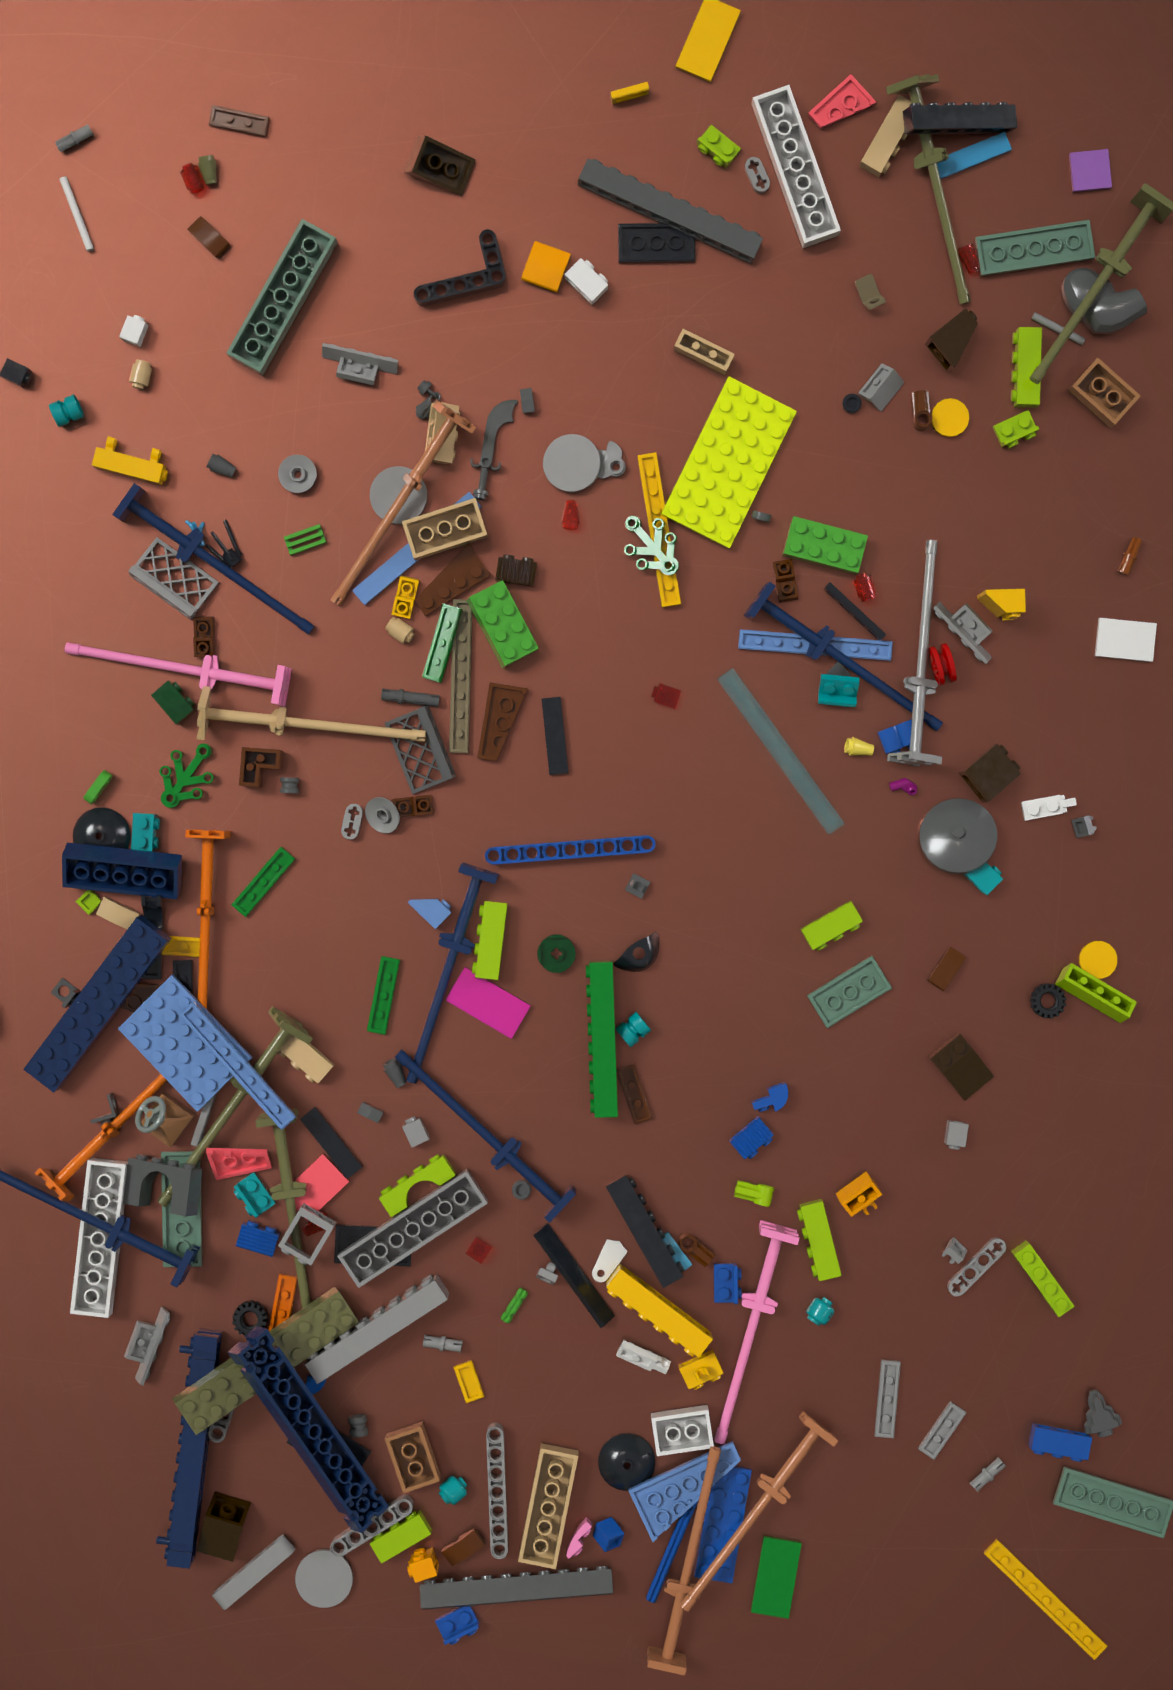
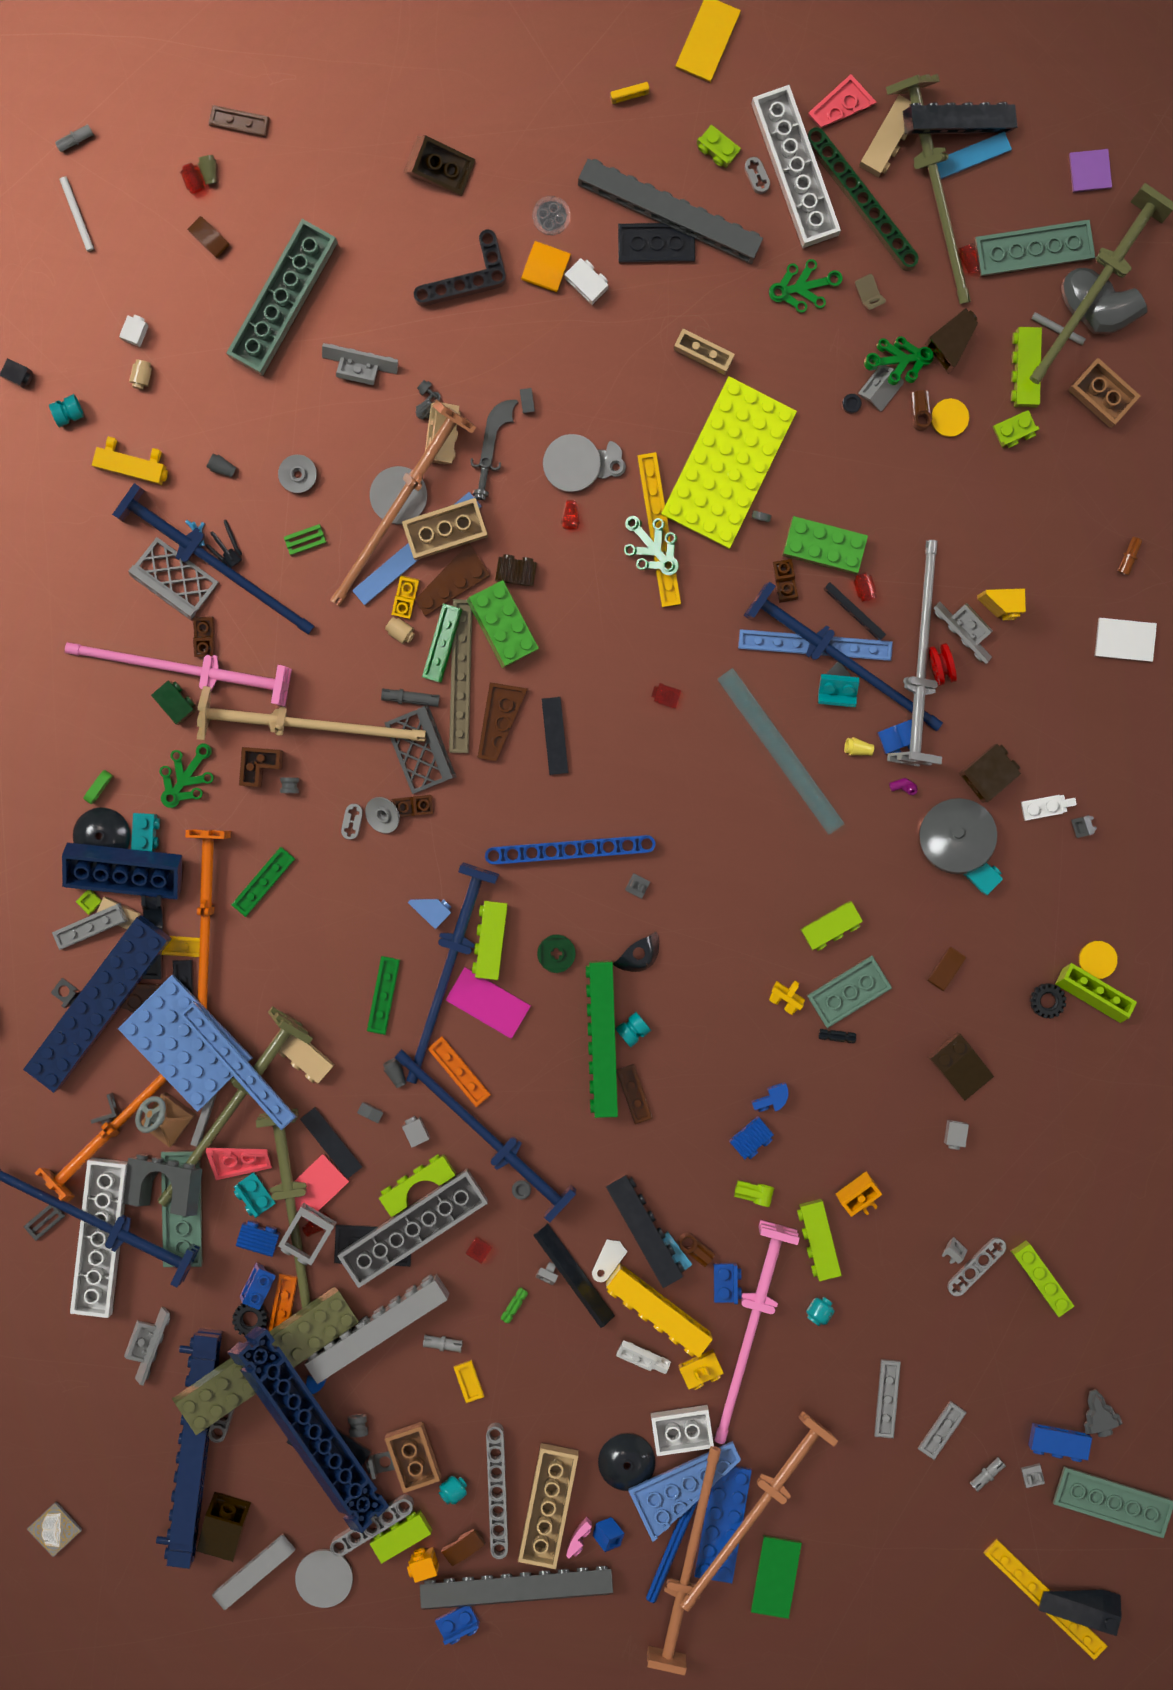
none -> dark grey tile [23,1205,66,1241]
none -> tile [27,1502,82,1557]
none -> light grey tile [52,903,128,950]
none -> blue bracket [239,1262,276,1310]
none -> dark grey bracket [366,1451,395,1480]
none -> orange tile [427,1036,491,1107]
none -> clear tile [532,196,570,235]
none -> green plant [769,259,843,314]
none -> yellow hips [769,981,805,1015]
none -> dark green beam [808,127,919,271]
none -> black axle [818,1029,856,1043]
none -> green plant [864,336,933,385]
none -> light grey tile [1021,1463,1045,1488]
none -> black wedge [1038,1589,1122,1636]

